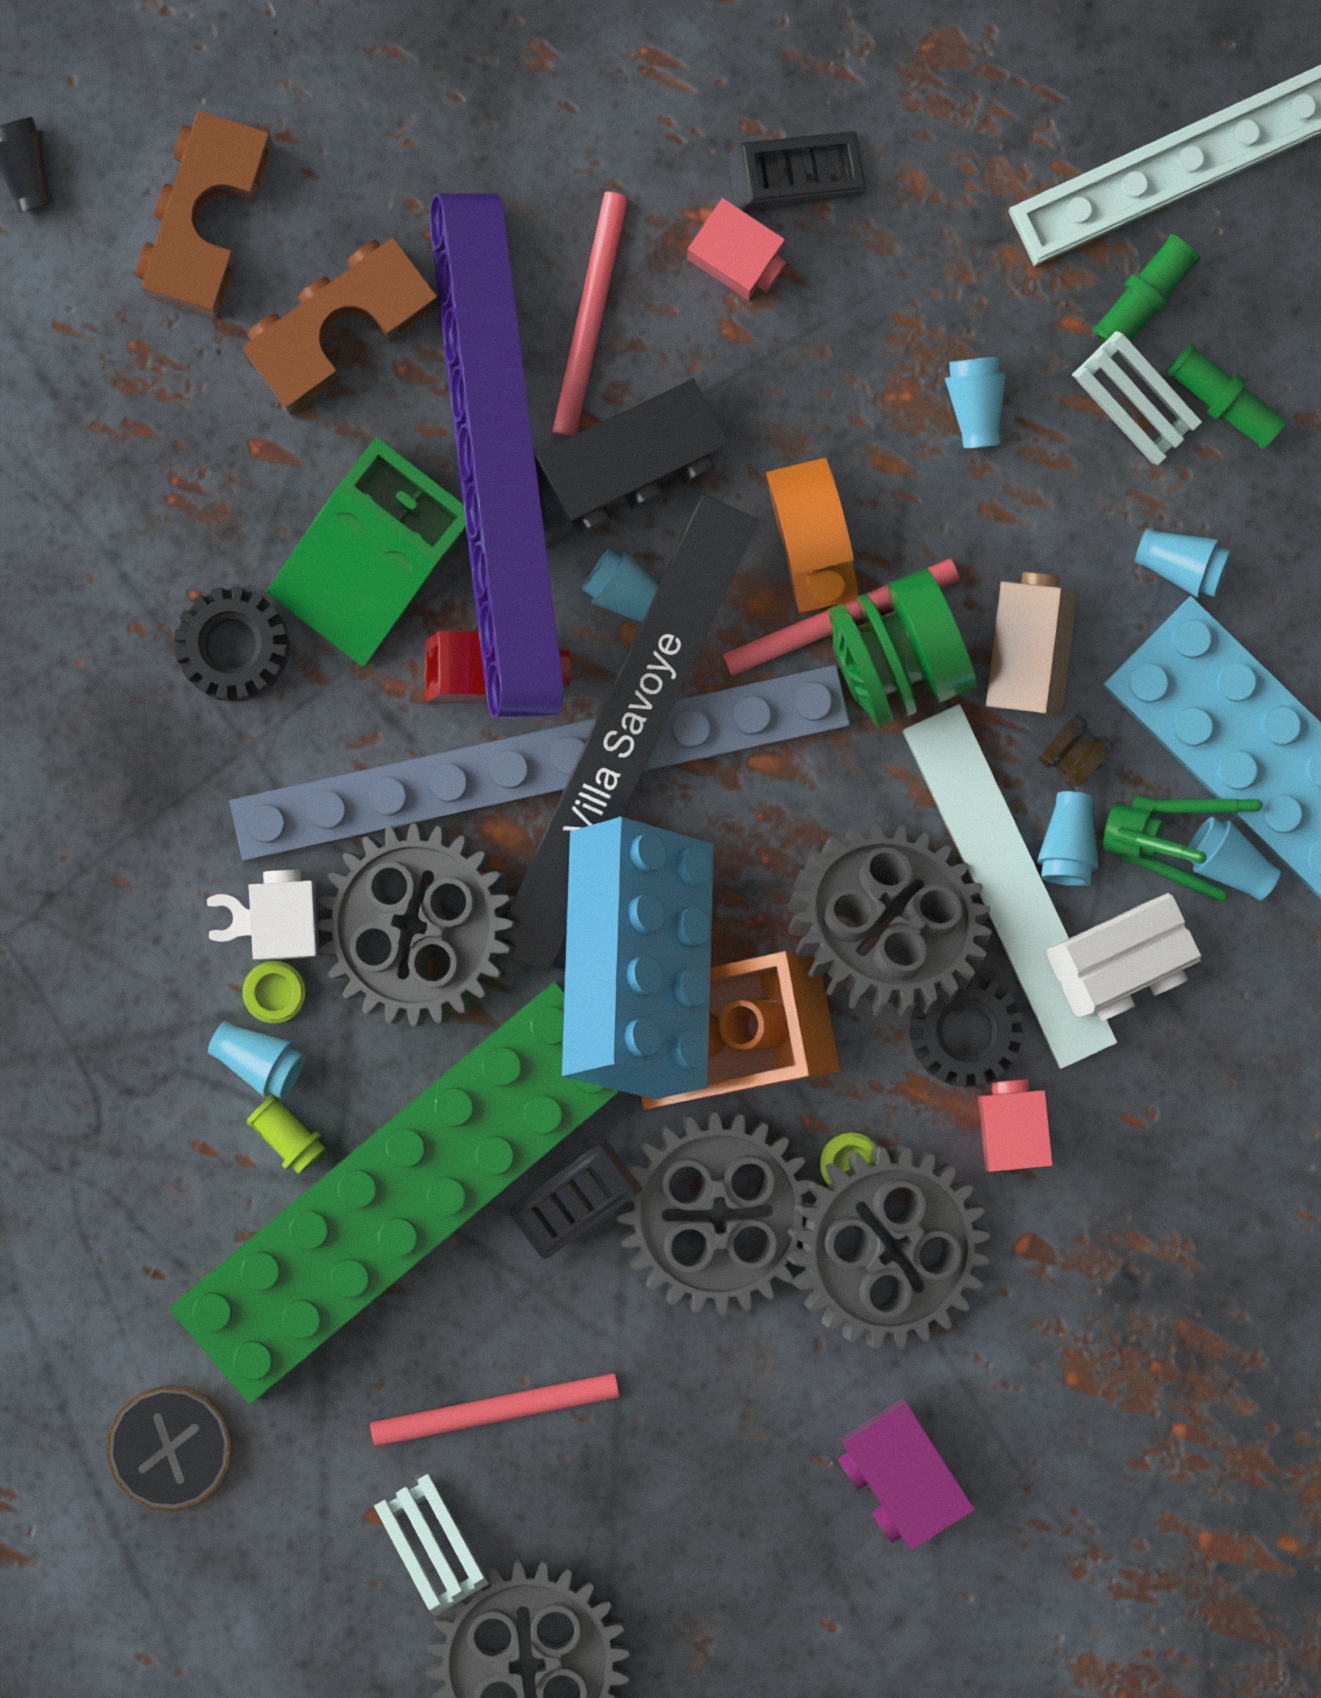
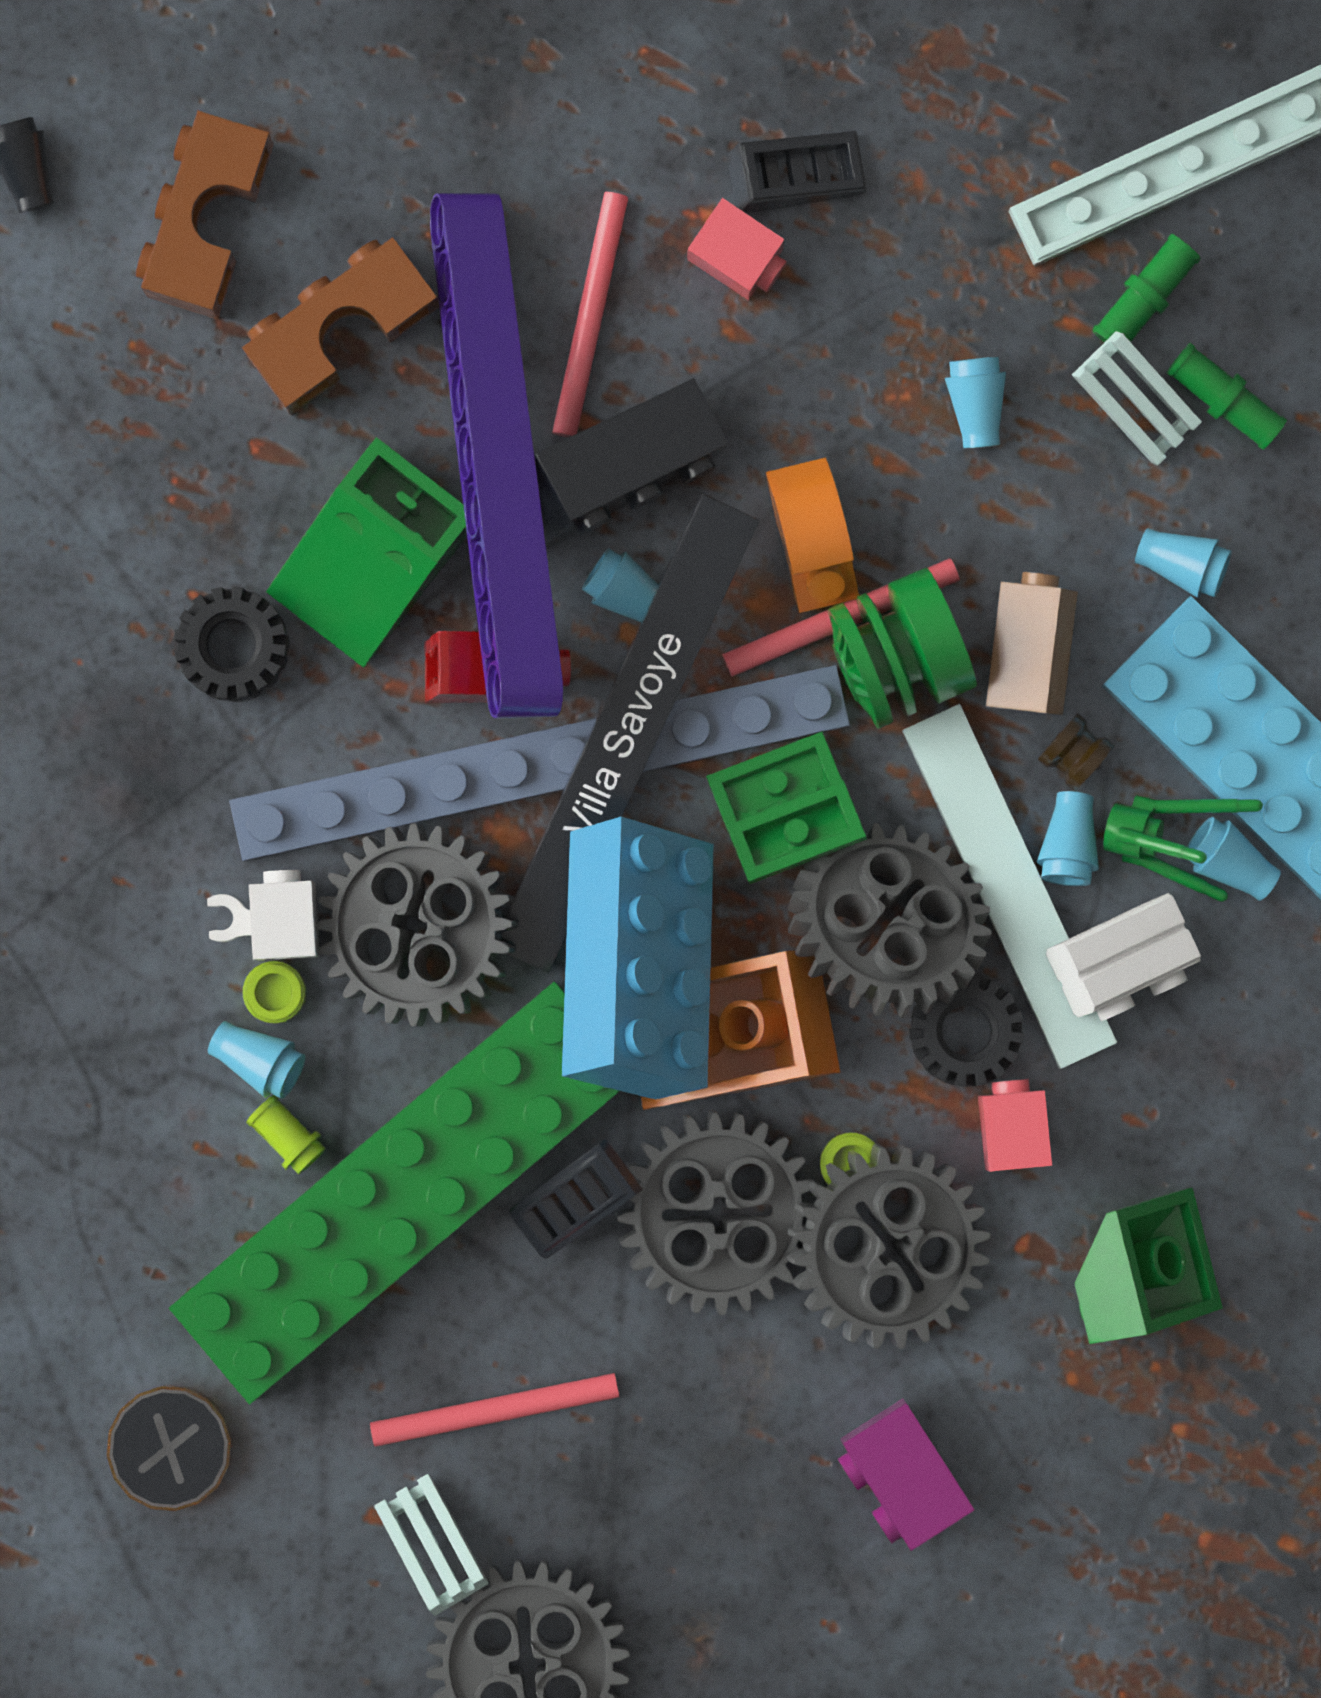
none -> green slope [706,732,867,885]
none -> green slope [1074,1187,1223,1344]

